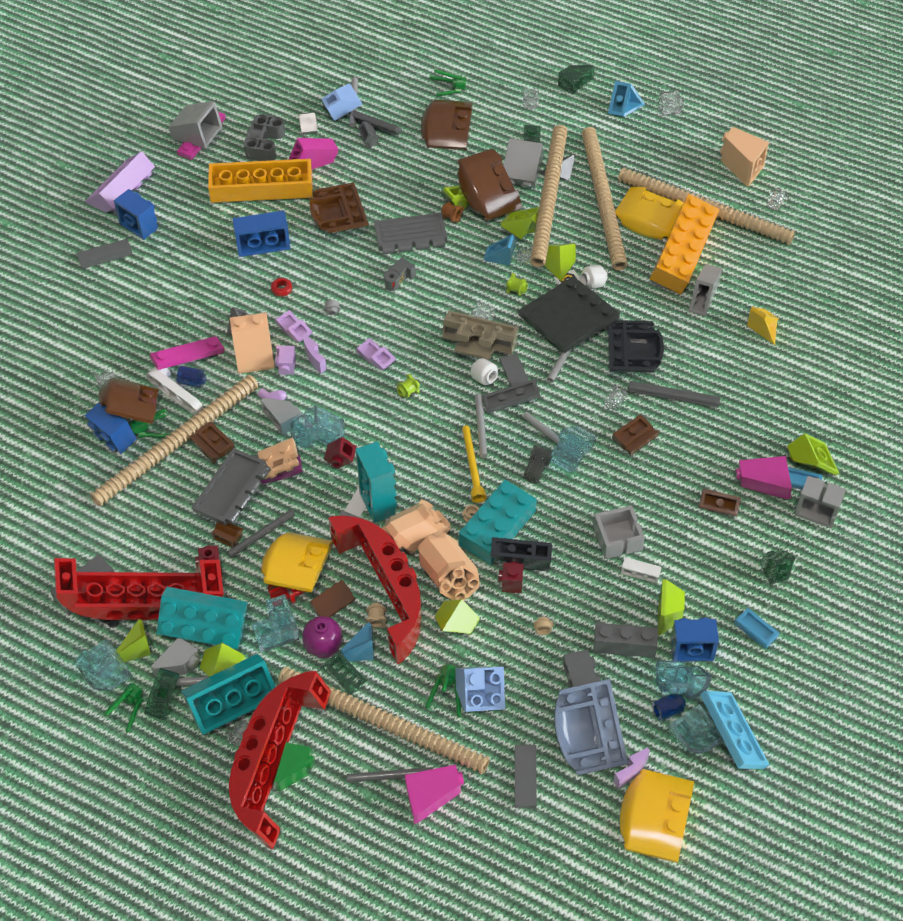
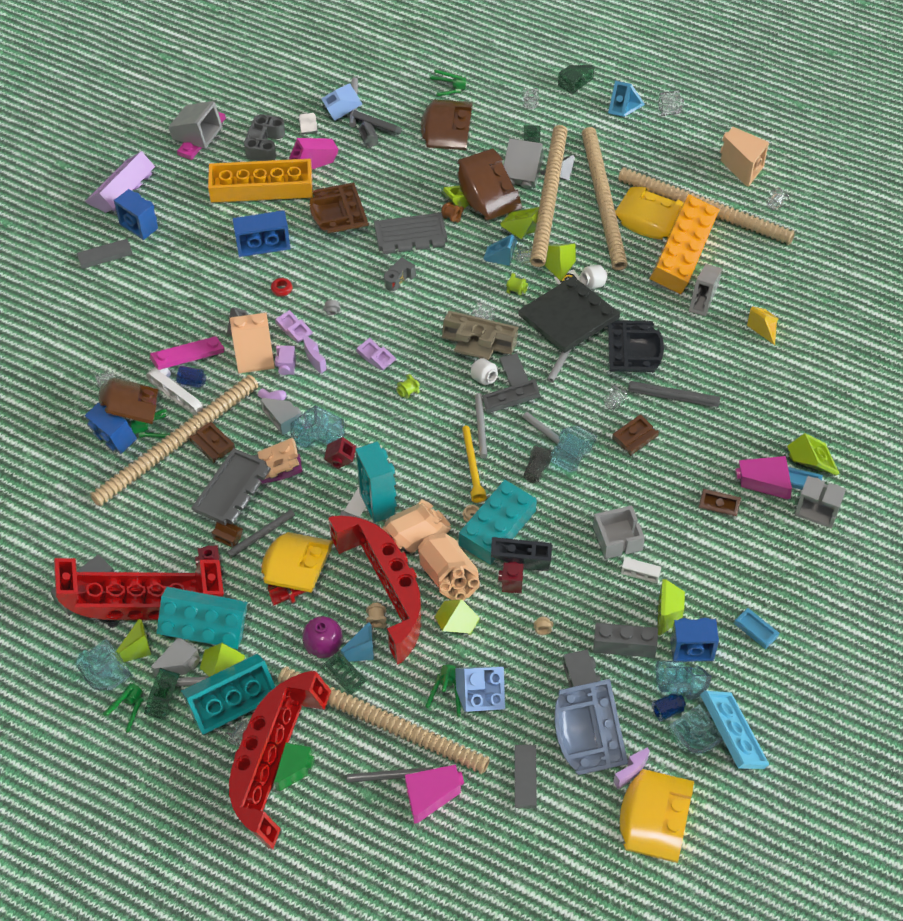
clear light blue brick [252,594,299,653] -> none
reddish brown slope [310,580,356,617] -> none
clear green slope [760,550,795,585] -> none

